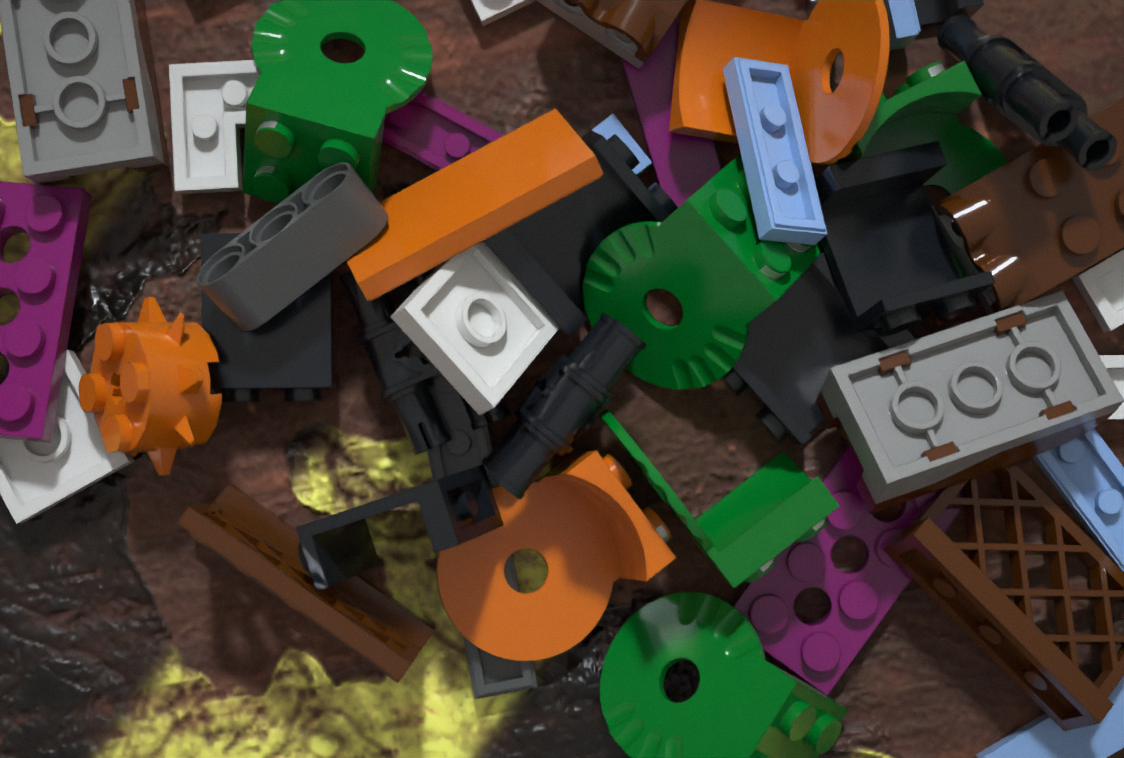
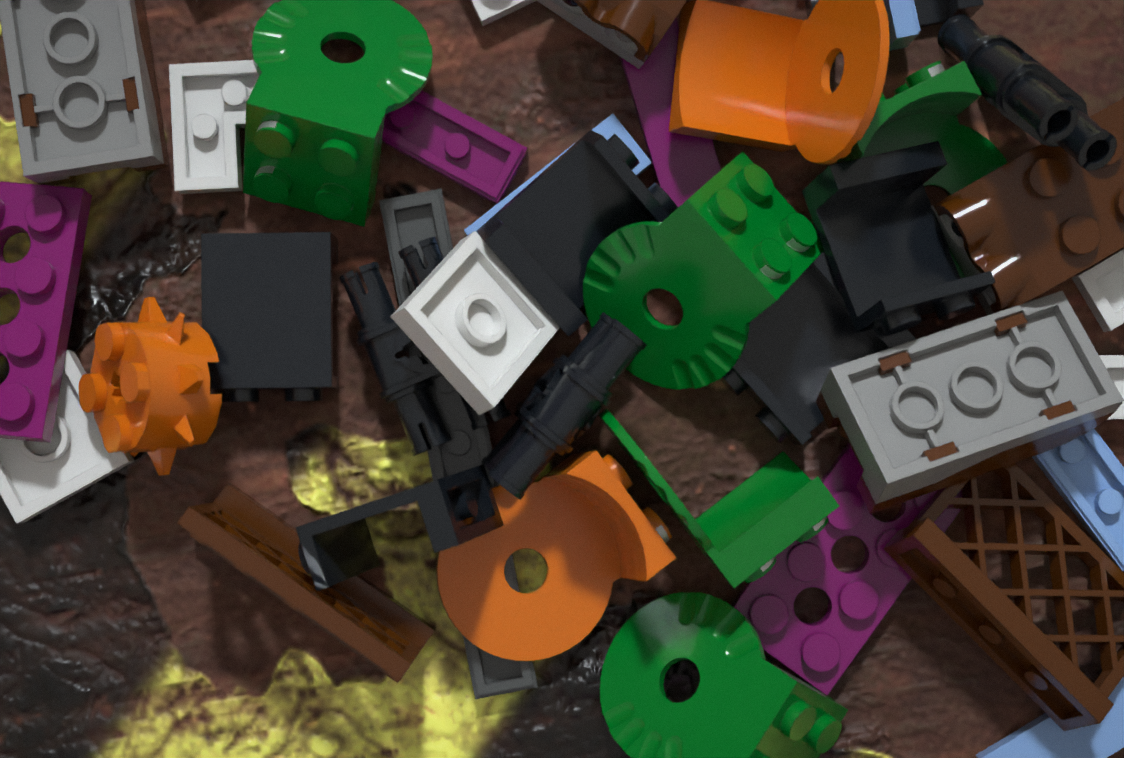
dark grey beam [196,162,388,332] -> none
orange tile [346,108,604,301] -> none
light blue tile [722,57,827,245] -> none

